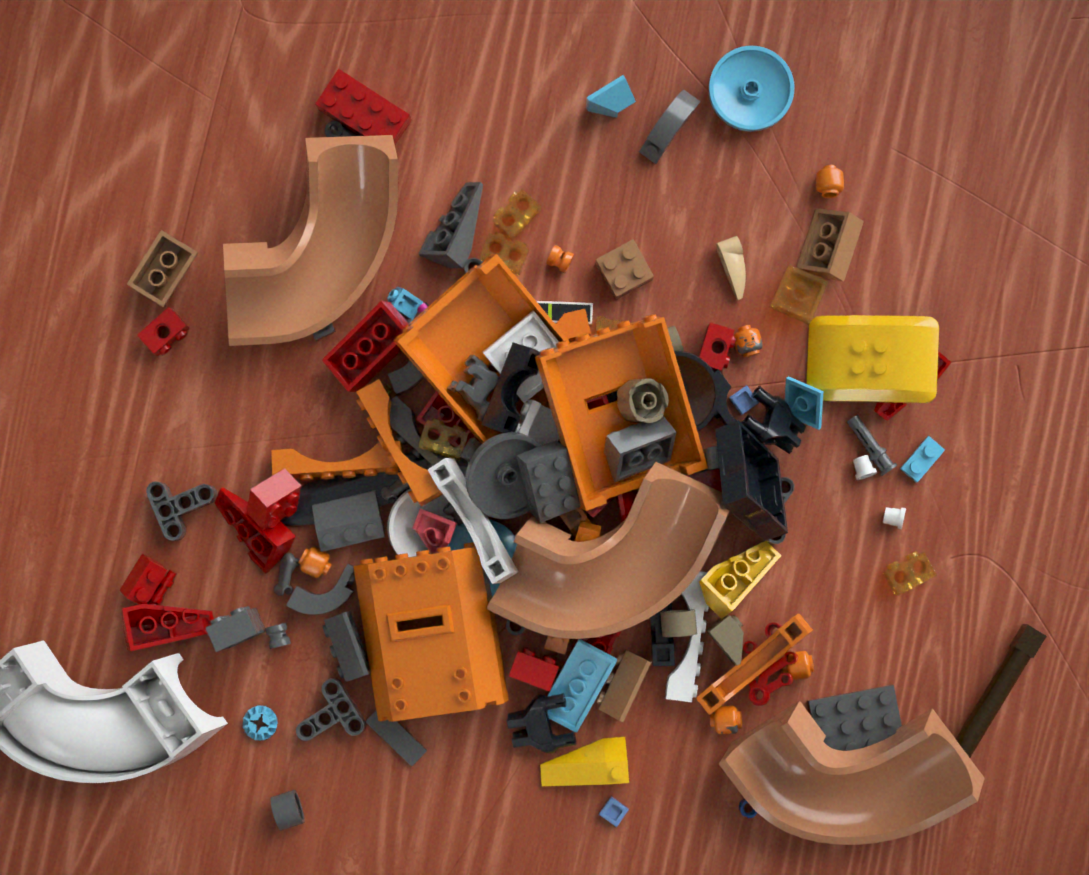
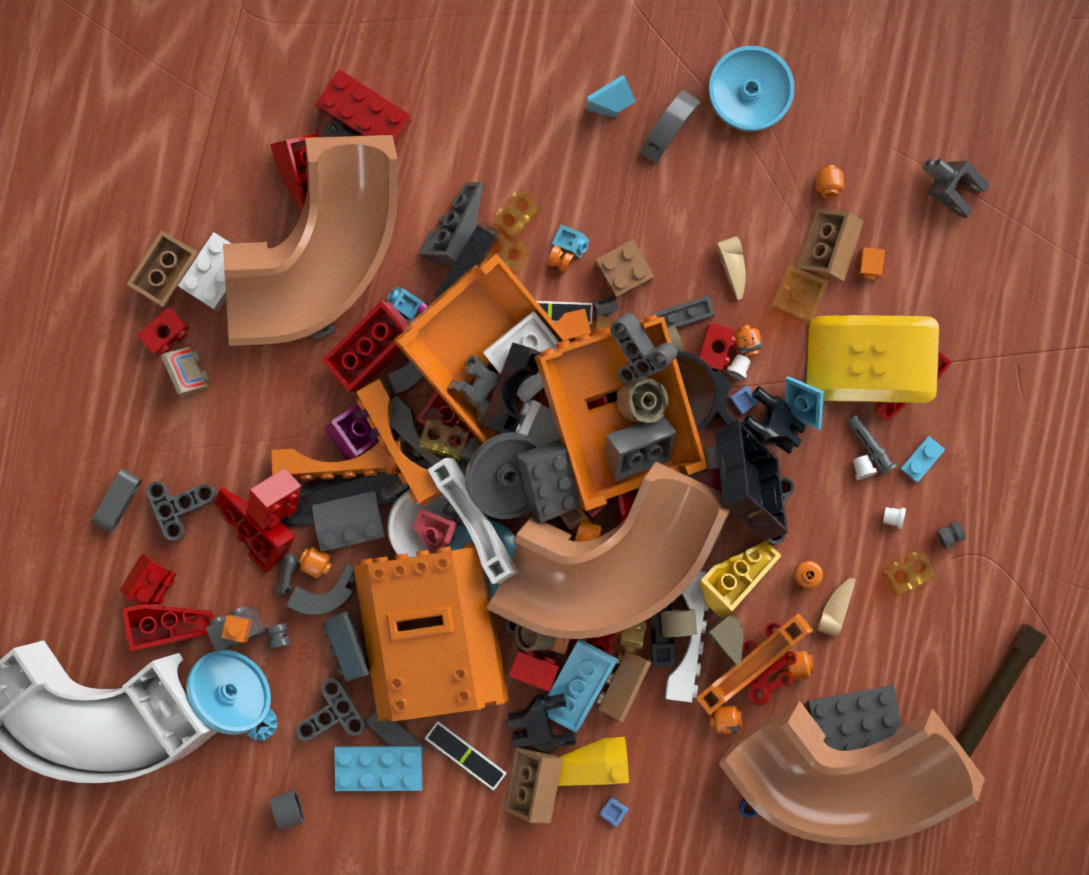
none -> dark grey beam [92,469,142,533]
none -> dark tan slope [161,347,210,398]
none -> white brick [178,232,231,312]
none -> medium azure dish [186,650,271,735]
none -> orange brick [221,615,252,643]
none -> red wedge [270,133,319,215]
none -> magenta slope [323,404,380,461]
none -> medium azure plate [334,746,423,791]
none -> black tile [424,721,507,791]
none -> black arch [434,222,501,298]
none -> medium nougat slope [504,747,563,823]
none -> dark tan piece [515,624,556,651]
none -> medium azure bracket [552,225,589,258]
none -> dark grey plate [593,295,619,316]
none -> dark grey beam [610,312,677,385]
none -> clear yellow brick [619,622,647,652]
none -> dark grey tile [650,295,715,329]
none -> white piece [726,355,751,381]
none -> orange head [793,561,823,589]
none -> tan piece [817,578,856,638]
none -> orange brick [857,247,885,281]
none -> dark grey piece [922,158,989,218]
none -> dark grey wheel [936,521,966,549]

